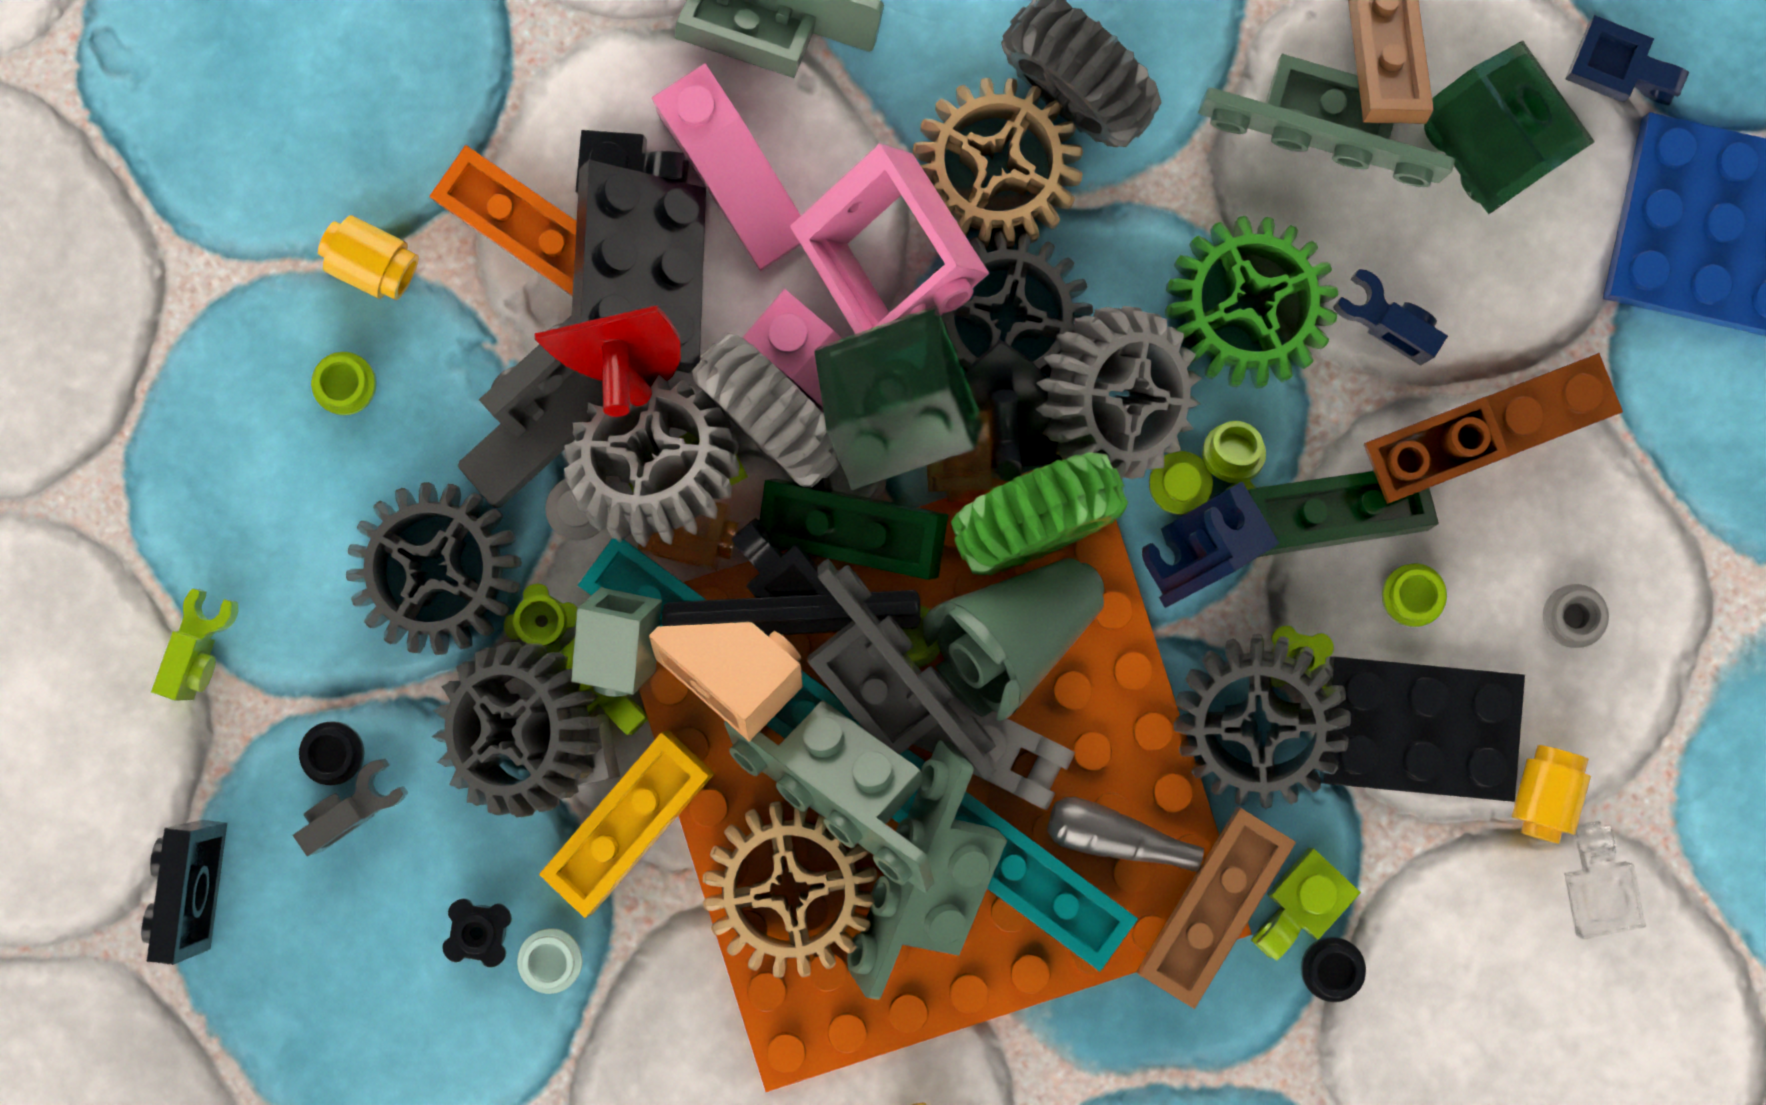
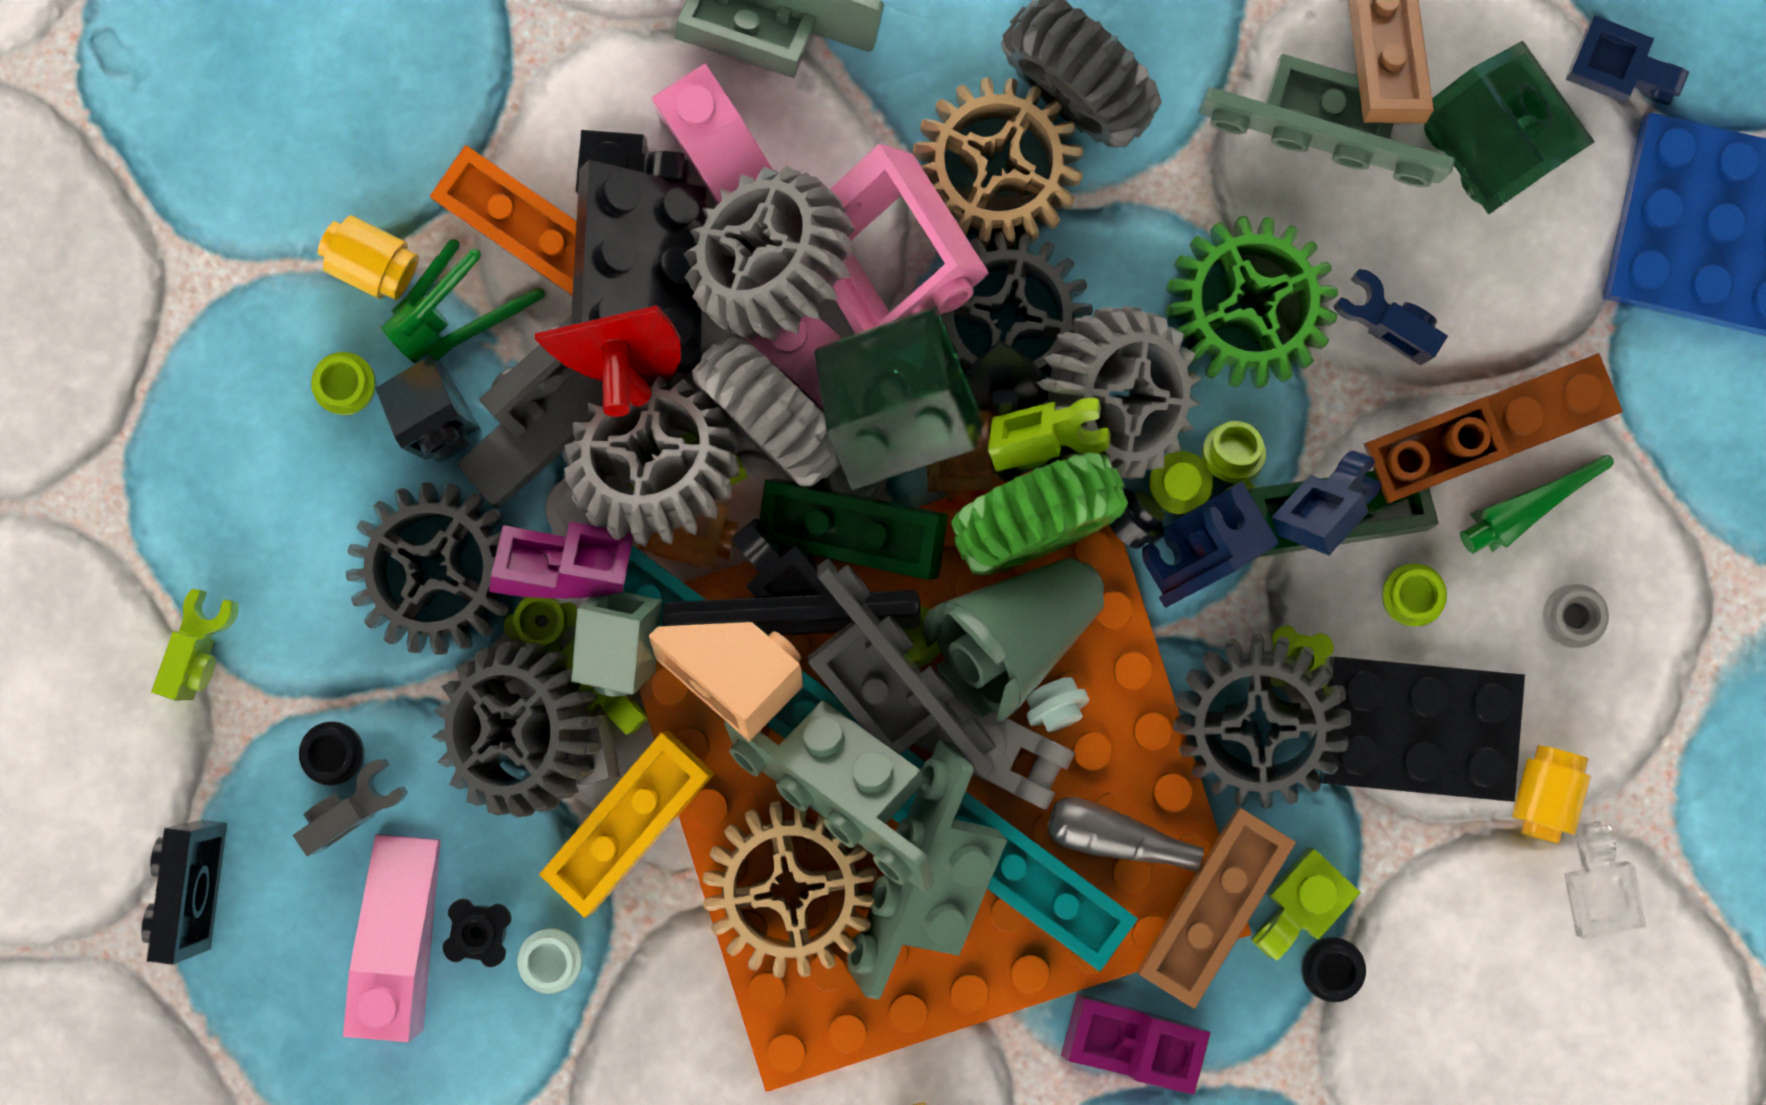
none -> bright pink slope [343,834,441,1042]
none -> black slope [375,356,480,462]
none -> green plant [381,239,545,364]
none -> magenta slope [489,521,633,599]
none -> light grey gear [683,166,856,341]
none -> lime plate [988,398,1110,472]
none -> light aqua plate [1026,677,1090,732]
none -> magenta slope [1060,994,1211,1095]
none -> black plate [1109,489,1165,549]
none -> dark blue plate [1271,450,1381,556]
none -> green piece [1460,455,1614,554]

